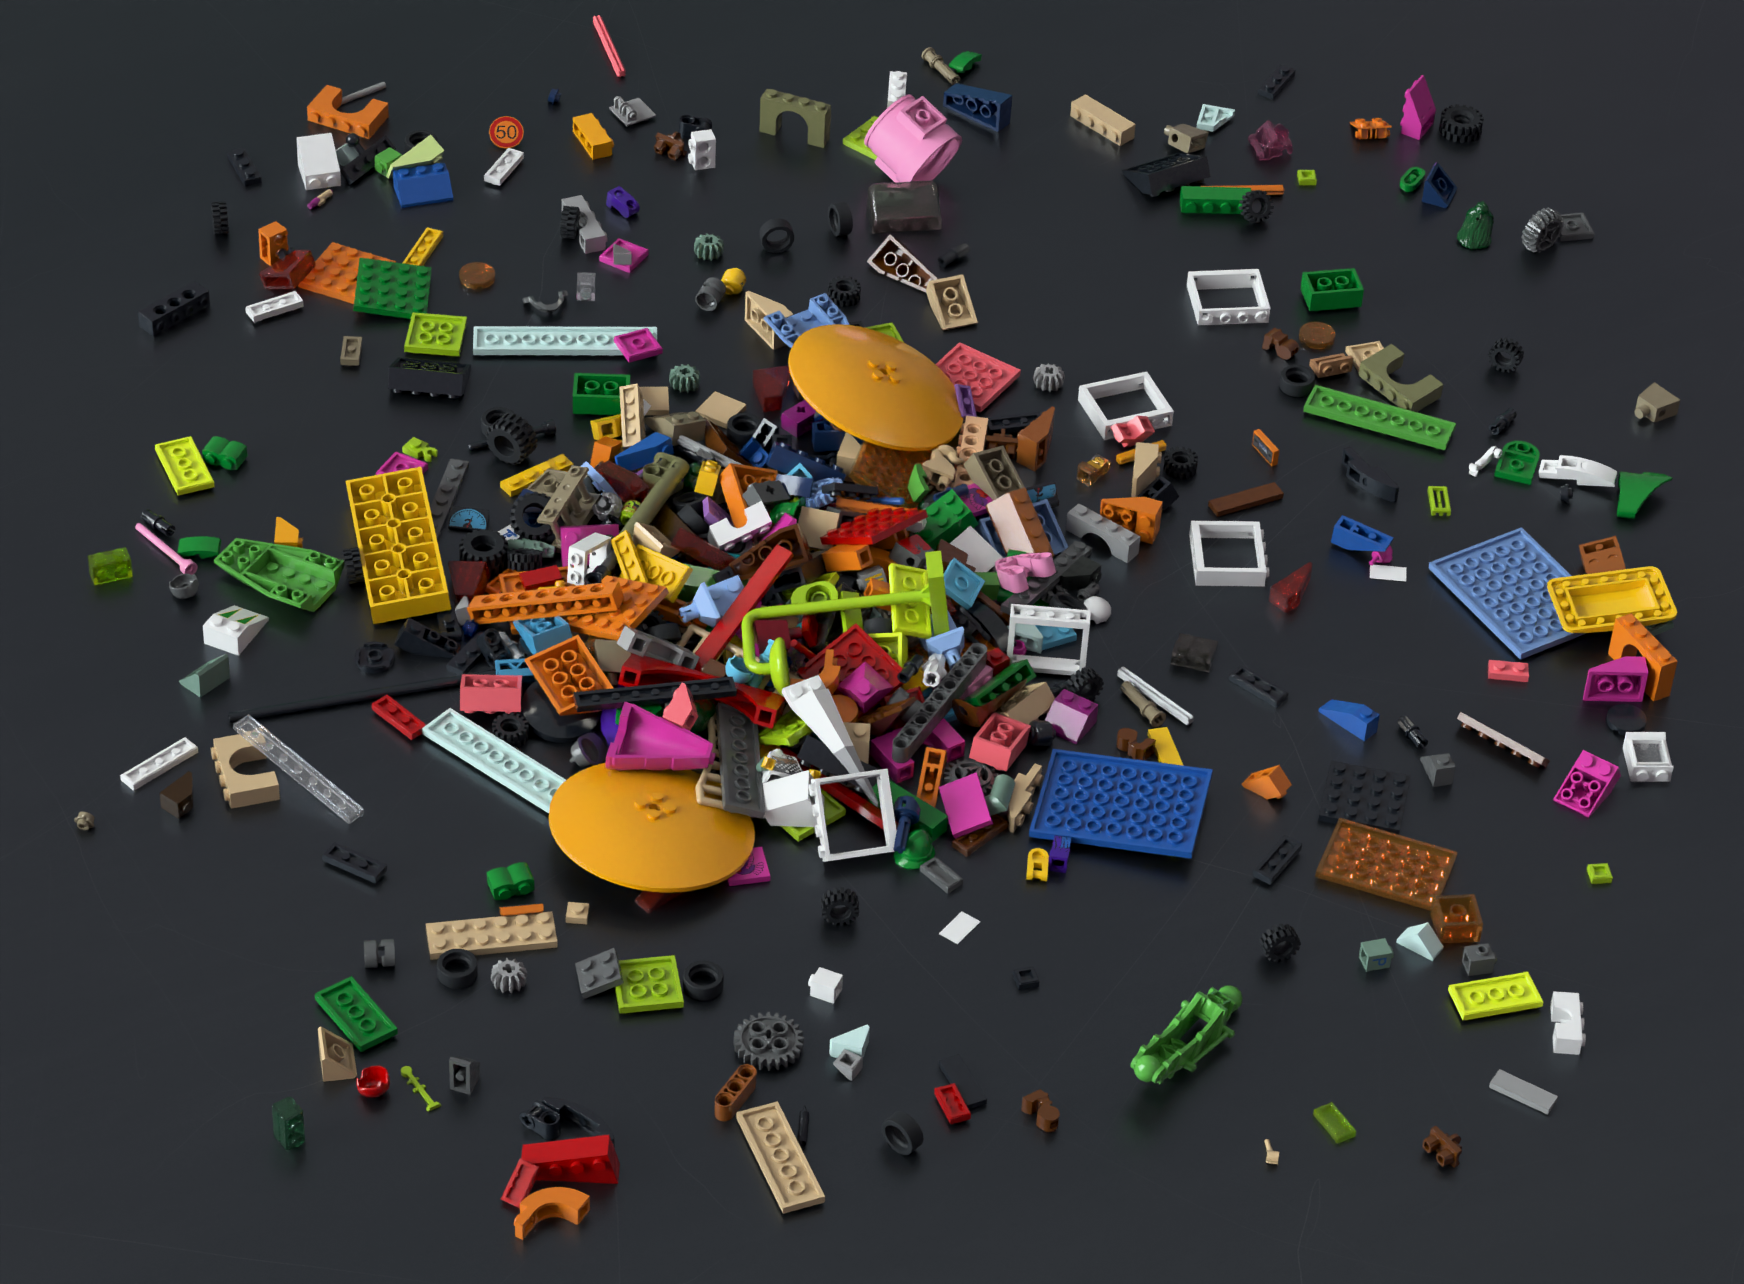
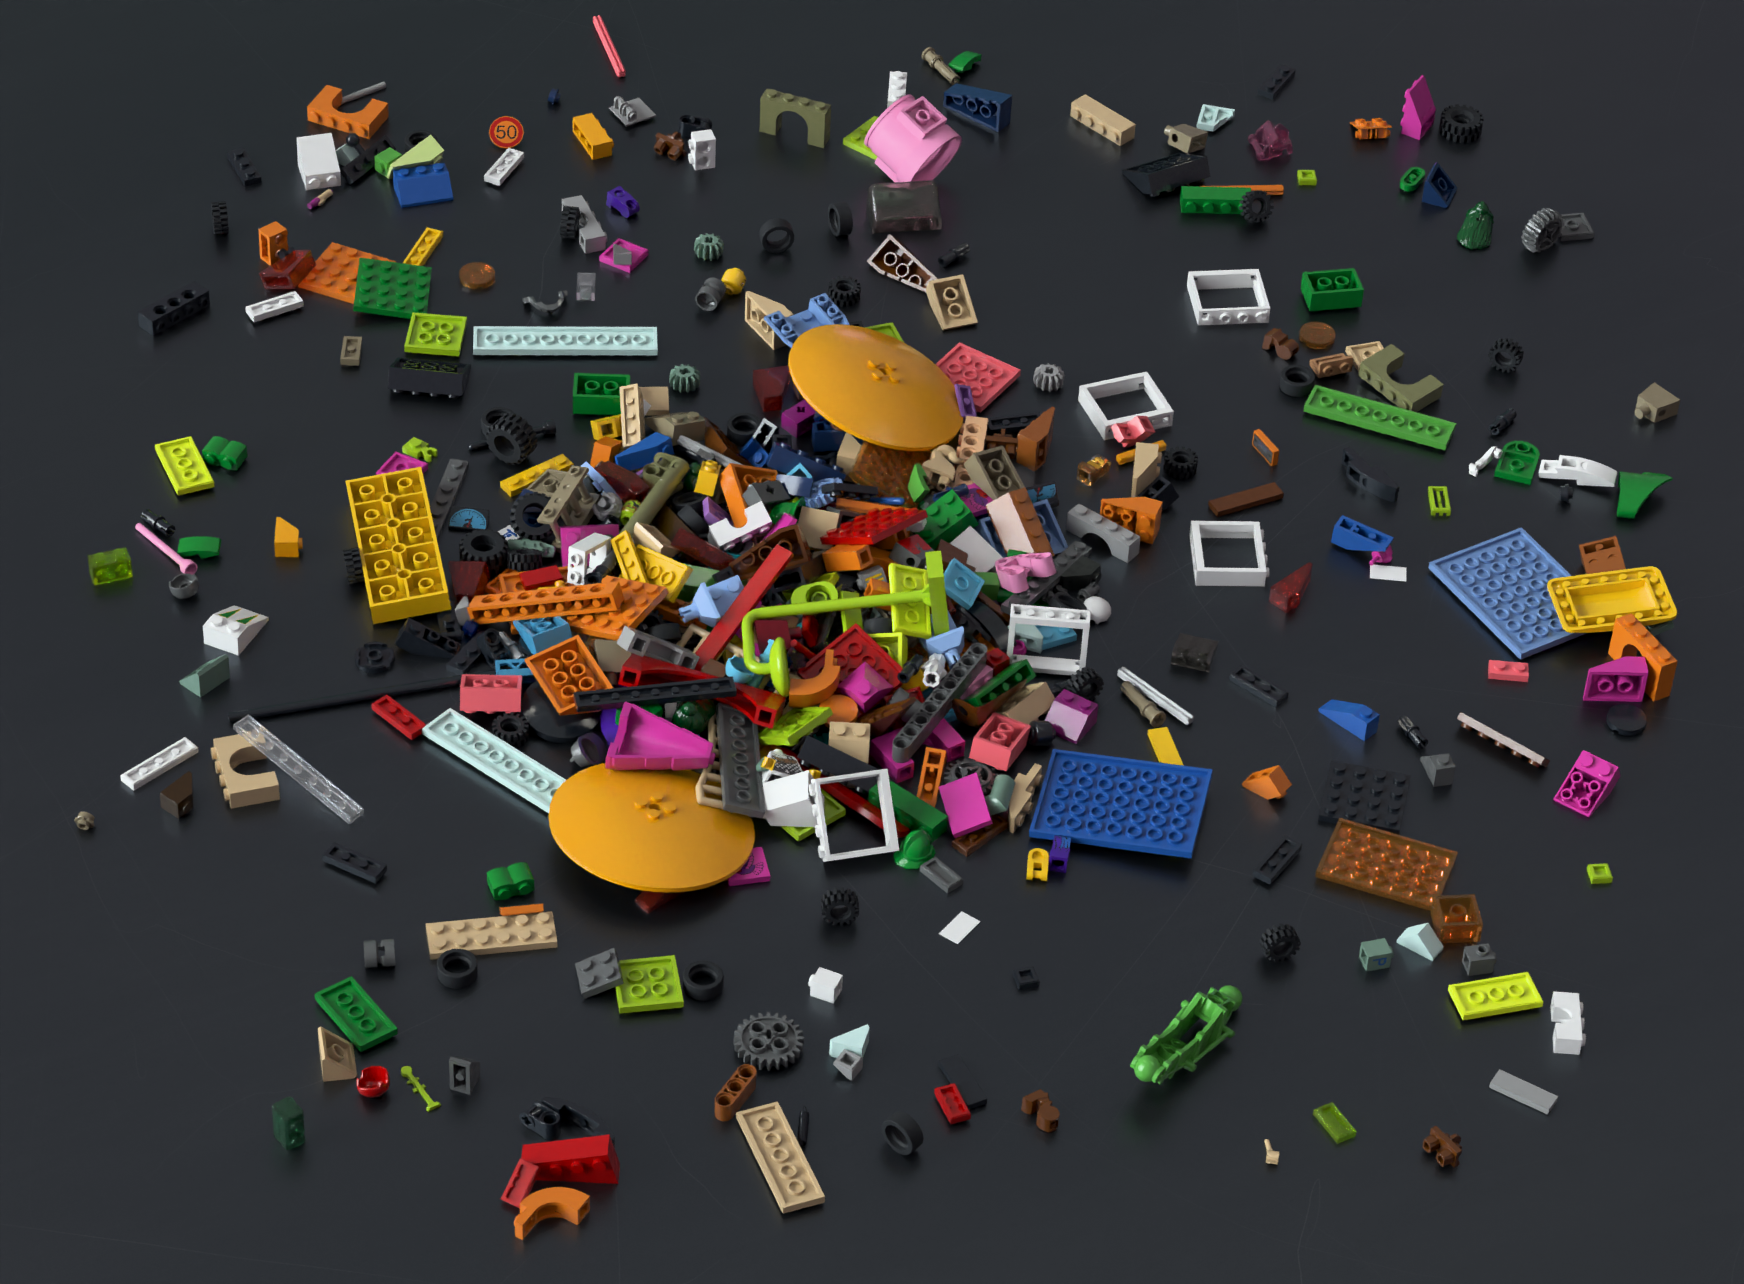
bright green wedge [214,538,345,612] -> none
light grey gear [491,958,527,993] -> none
tan plate [566,902,589,925] -> none
dark pink tile [614,328,663,363] -> none
coral slope [662,683,698,731] -> none
tan tile [695,391,747,429] -> none
white plate [782,675,878,806] -> none
dark blue piece [893,796,921,854] -> none
reddish brown leg [1116,728,1156,761] -> none
white window [1623,732,1673,782] -> none

